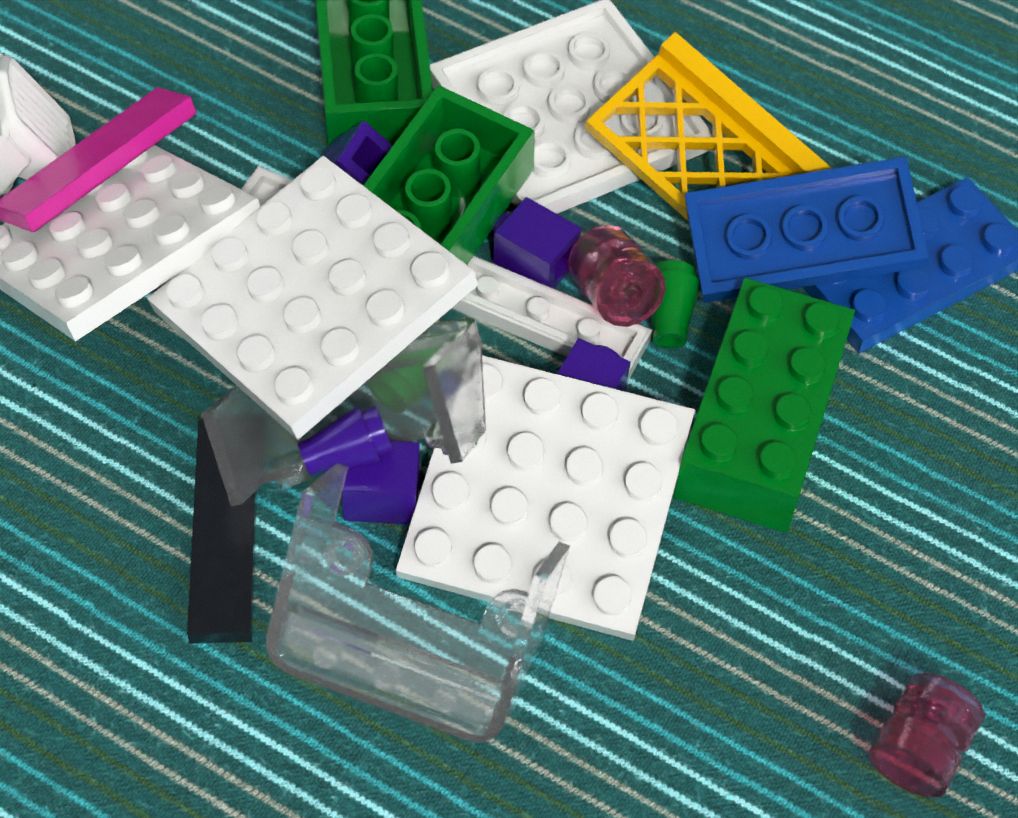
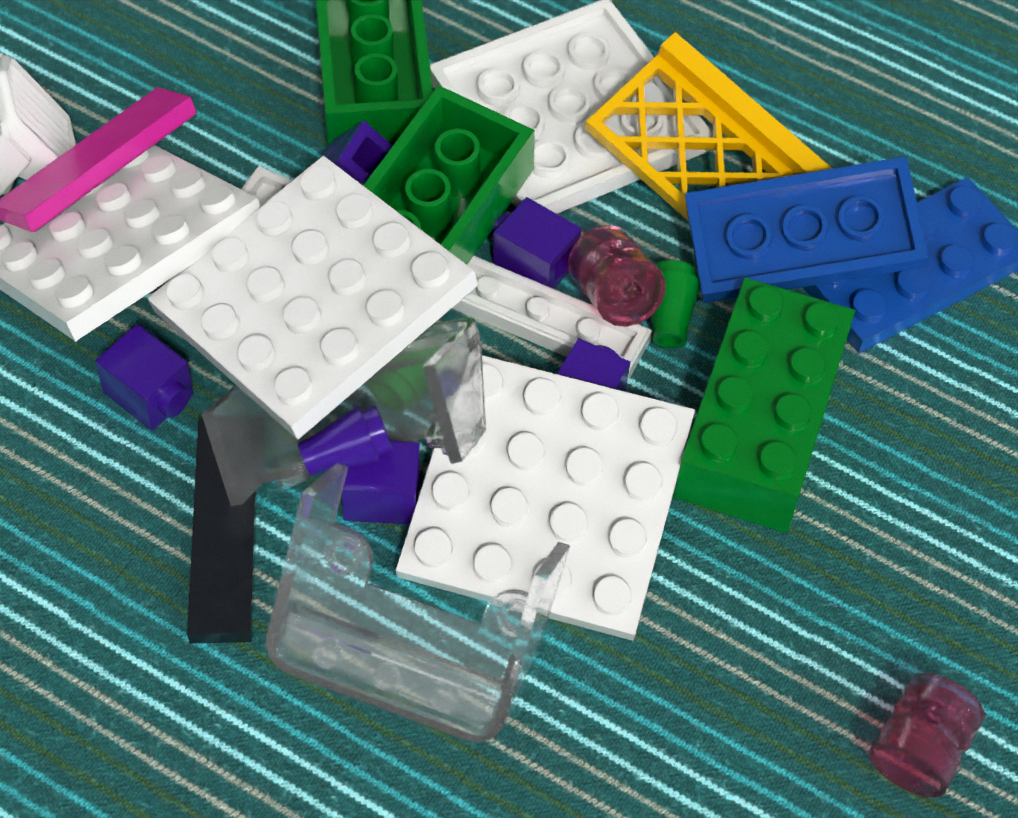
none -> dark purple brick [95,324,194,431]

